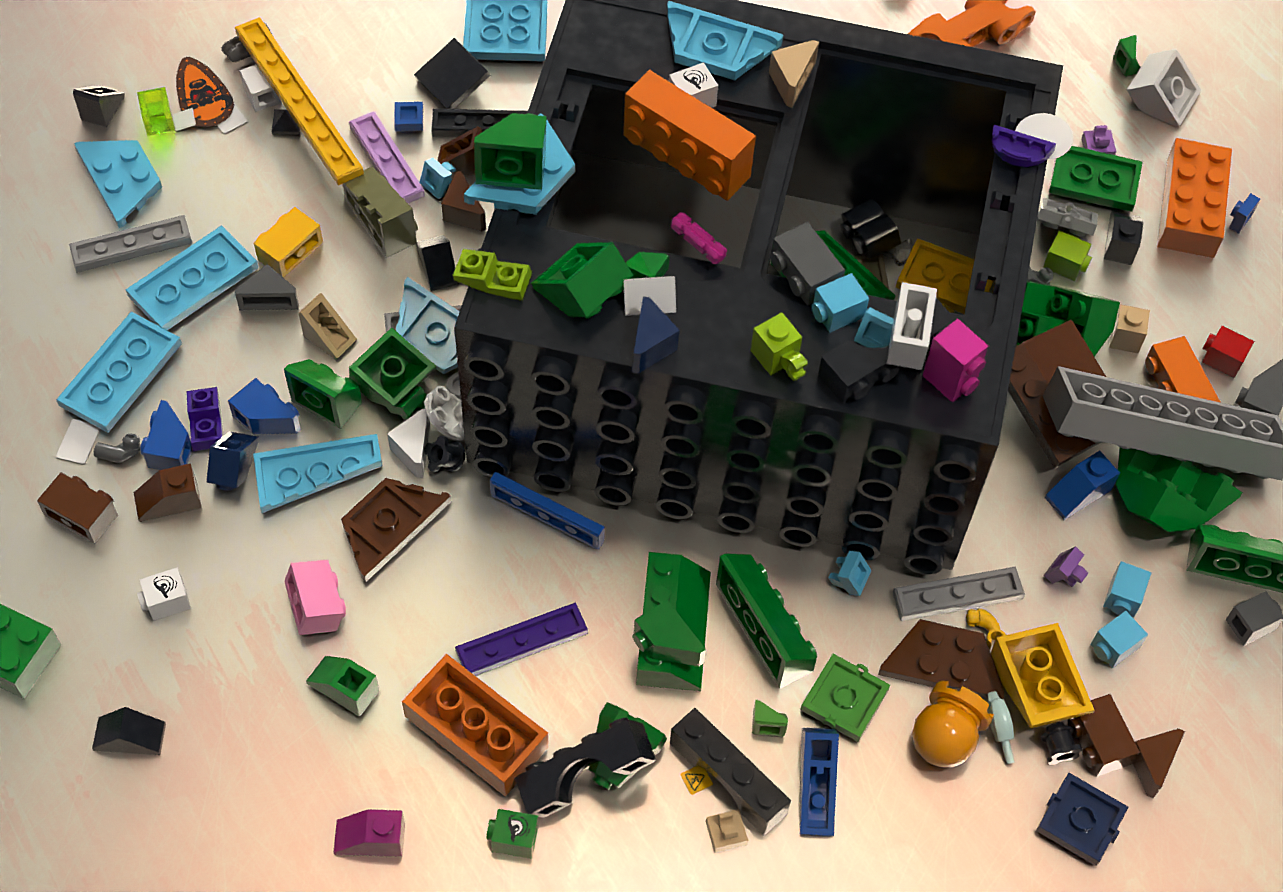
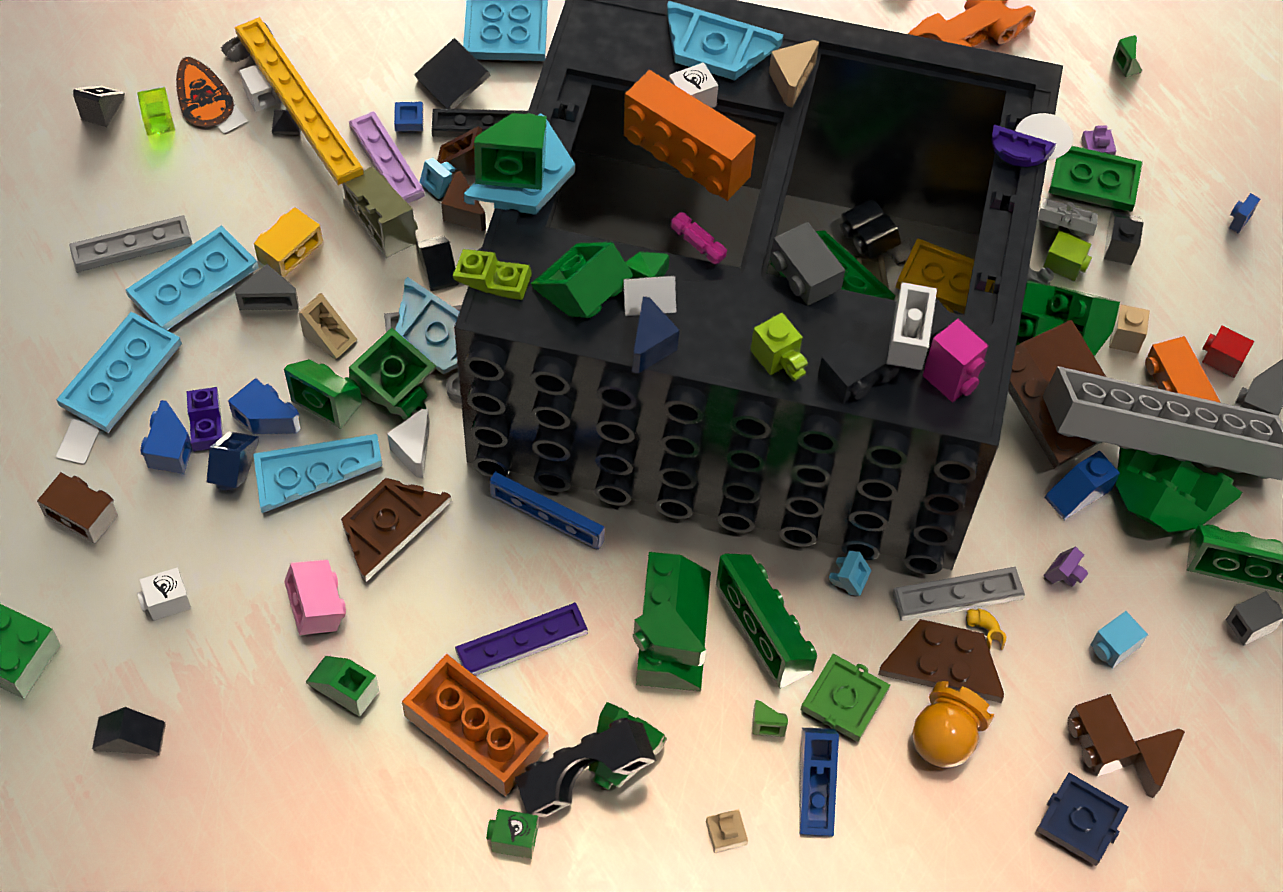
medium azure wing [74,140,162,228] -> none
dark grey arm [94,433,141,463] -> none
reddish brown slope [133,463,202,522] -> none
white sticker [173,108,196,131] -> none
magenta slope [333,809,405,857] -> none
white dish [424,386,465,441] -> none
black brick [425,436,465,472] -> none
black arch [670,707,791,836] -> none
yellow sticker [680,766,713,795] -> none
medium azure brick [812,273,869,333] -> none
medium azure tile [854,307,894,348] -> none
light aqua hand [987,691,1015,764] -> none
yellow slope [991,623,1094,728] -> none
black brick [1041,722,1083,765] -> none
medium azure brick [1103,561,1152,618] -> none
white slope [1127,49,1201,127] -> none
orange brick [1157,138,1232,258] -> none

